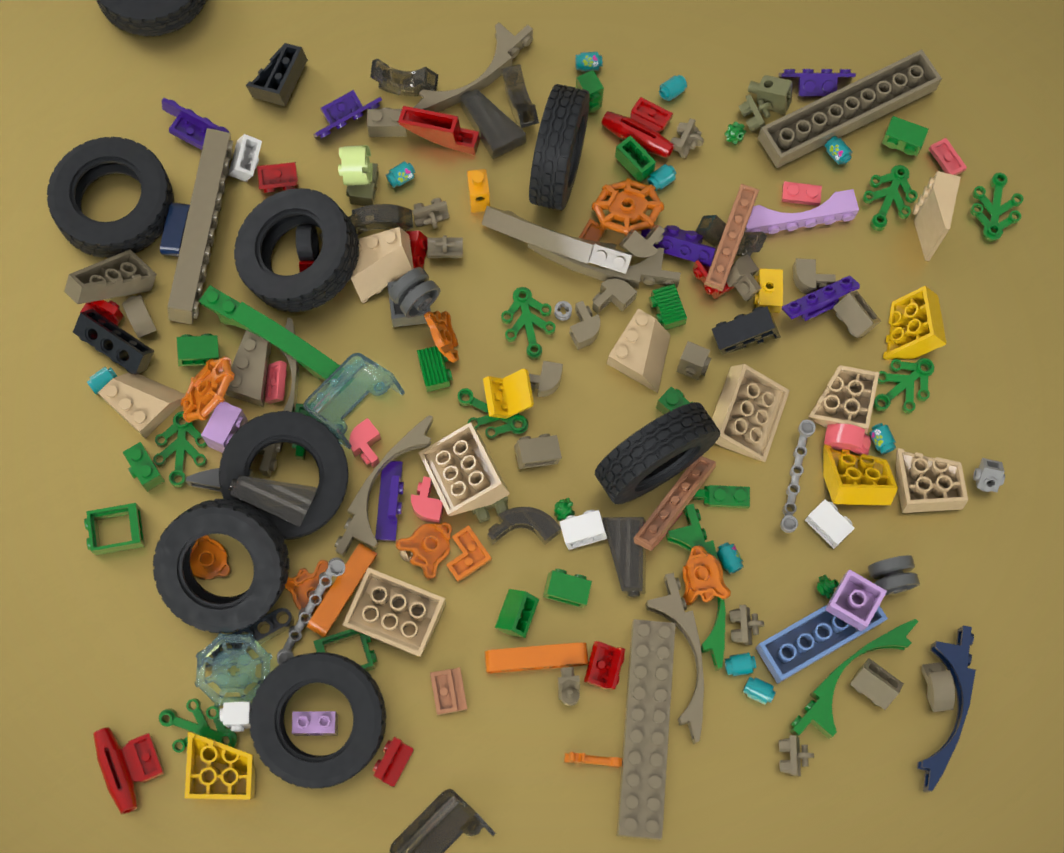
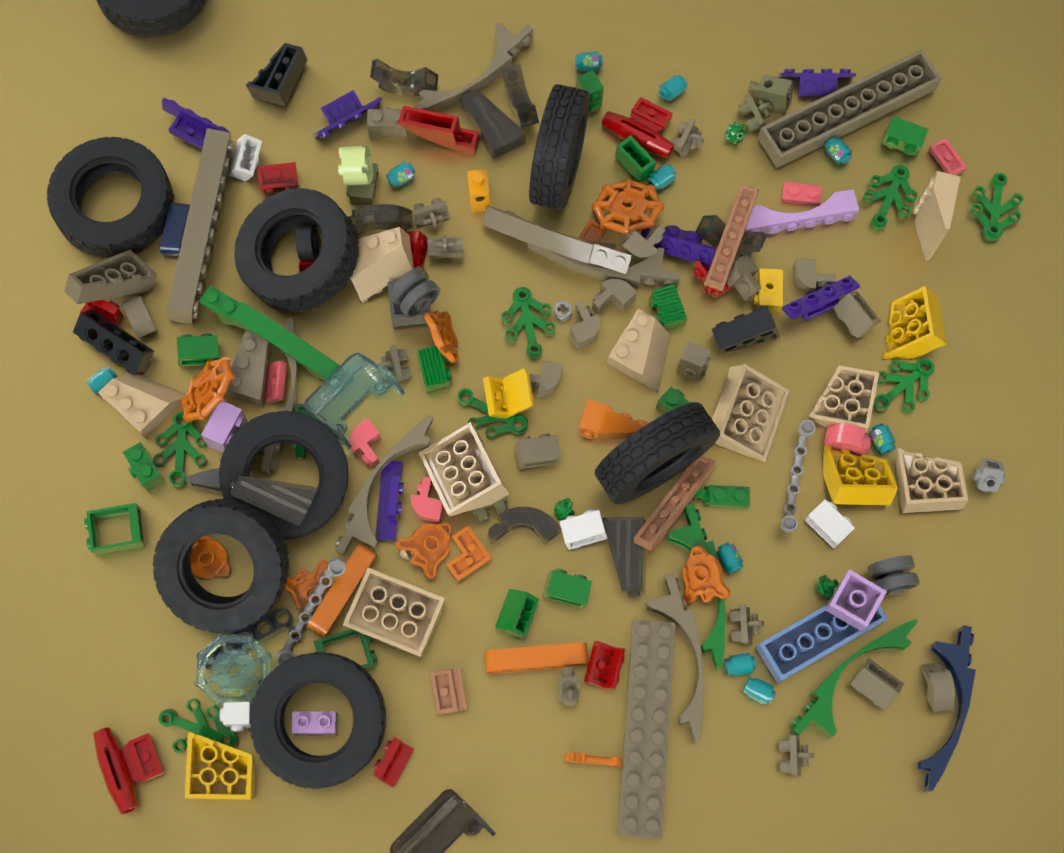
none -> dark tan hips [377,345,411,386]
none -> orange wedge [579,399,649,439]

